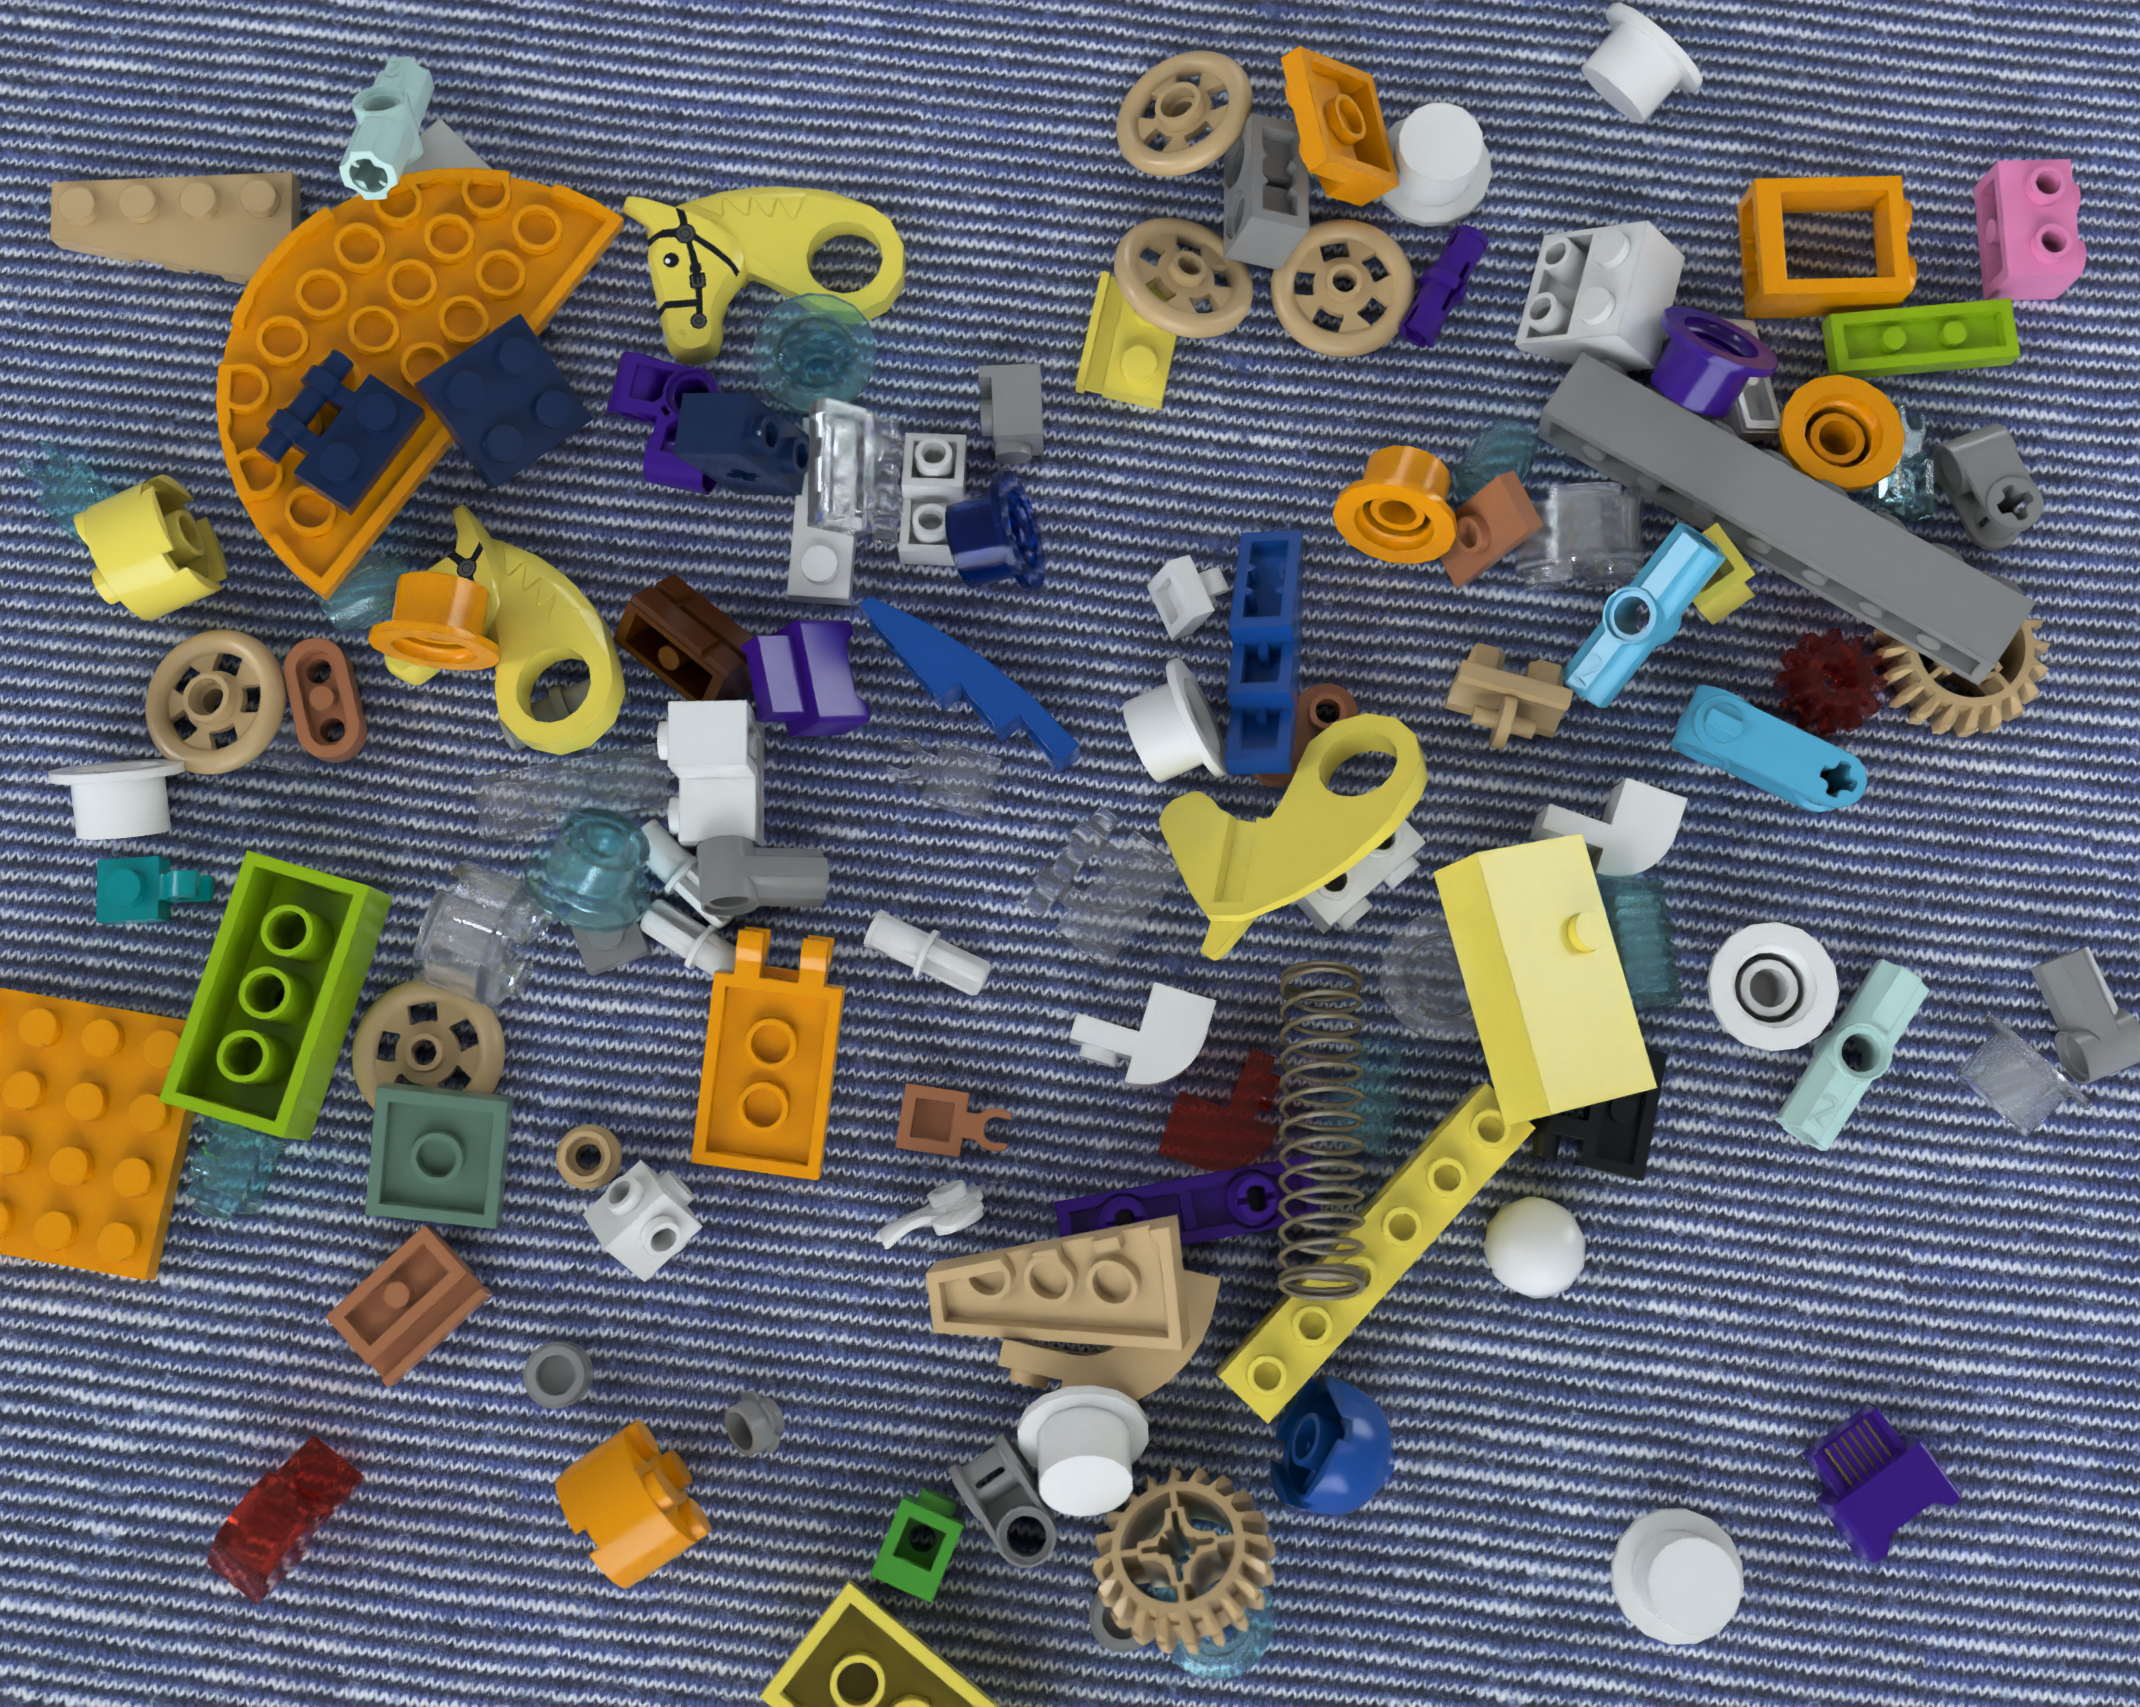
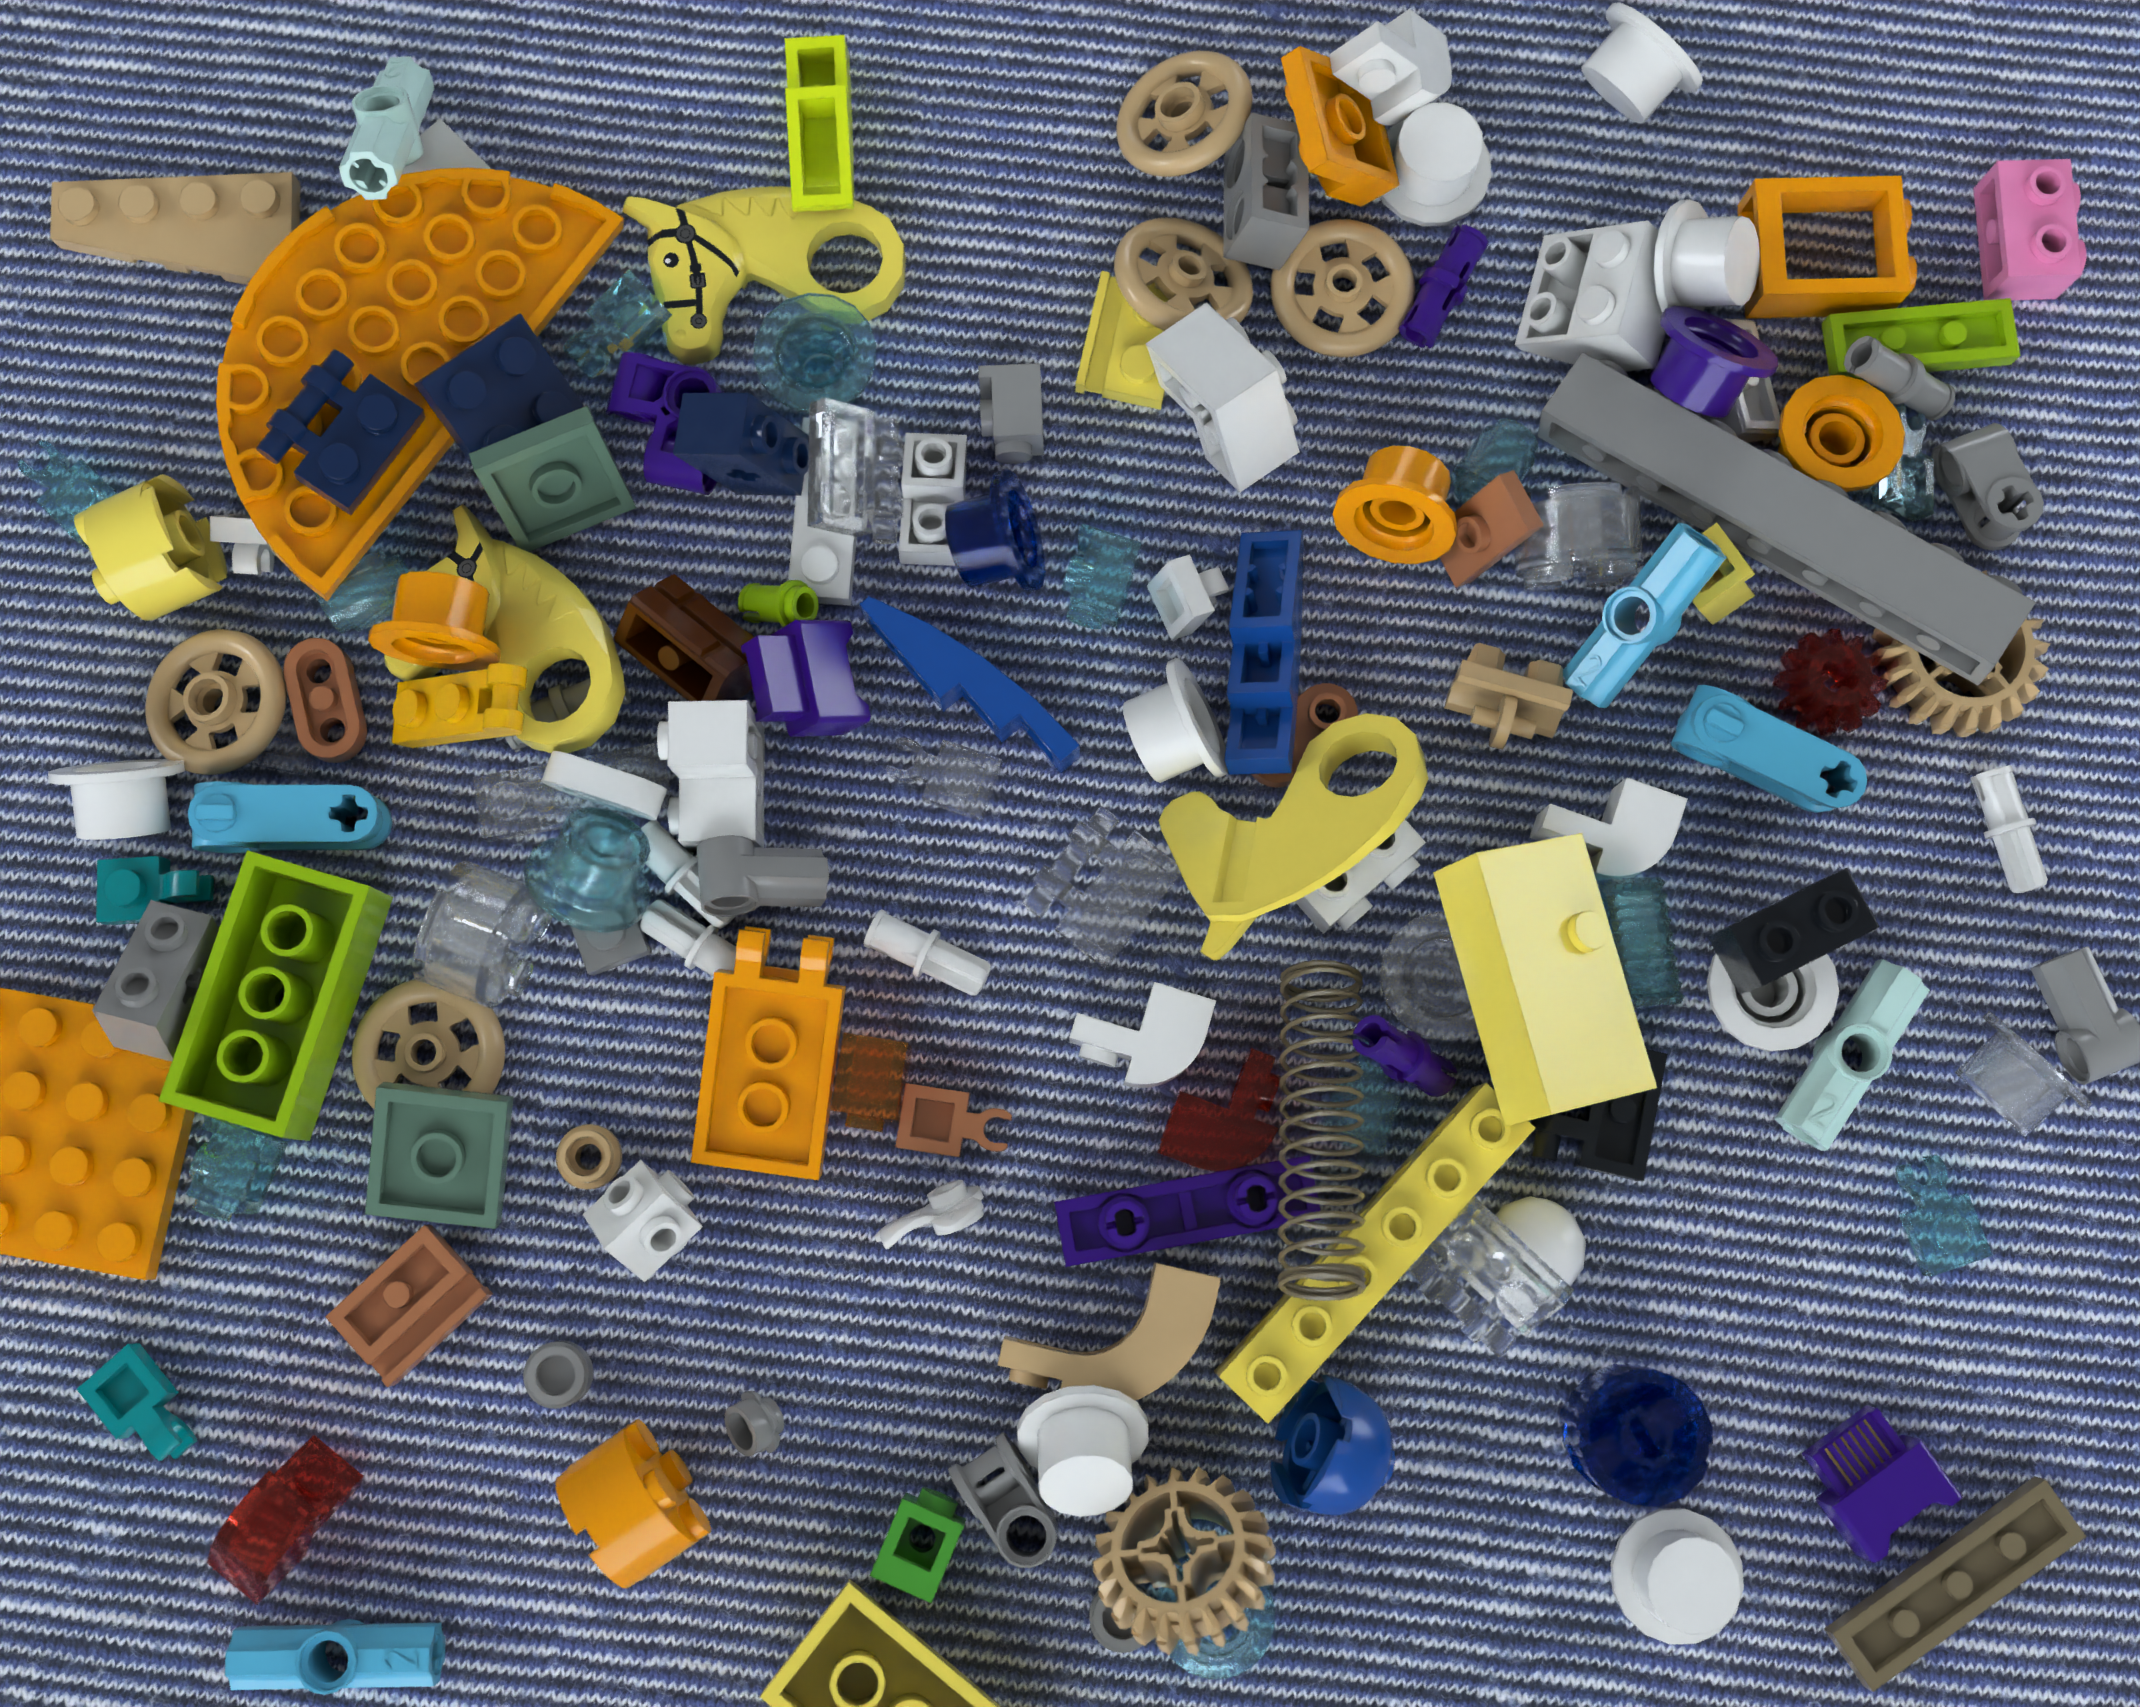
tan wing [925,1215,1190,1351] -> none
none -> teal plate [77,1343,198,1461]
none -> light grey brick [92,900,219,1062]
none -> medium azure piece [188,781,393,854]
none -> white tile [210,514,274,575]
none -> medium azure piece [225,1619,446,1695]
none -> yellow plate [392,663,528,748]
none -> sand green plate [469,405,636,552]
none -> white beam [541,751,667,820]
none -> clear light blue plate [563,269,672,379]
none -> lime pin [738,580,819,627]
none -> neon yellow slope [785,35,854,212]
none -> clear orange brick [831,1033,913,1133]
none -> clear light blue brick [1062,523,1142,629]
none -> white brick [1146,302,1300,493]
none -> white brick [1329,9,1452,126]
none -> dark purple pin [1352,1015,1457,1097]
none -> clear plate [1407,1197,1574,1357]
none -> clear blue brick [1559,1364,1713,1507]
none -> white piece [1654,200,1760,314]
none -> black brick [1708,868,1880,994]
none -> dark tan plate [1824,1476,2087,1692]
none -> light grey pin [1844,336,1955,421]
none -> clear light blue plate [1895,1155,1993,1276]
none -> white axle [1970,765,2048,893]

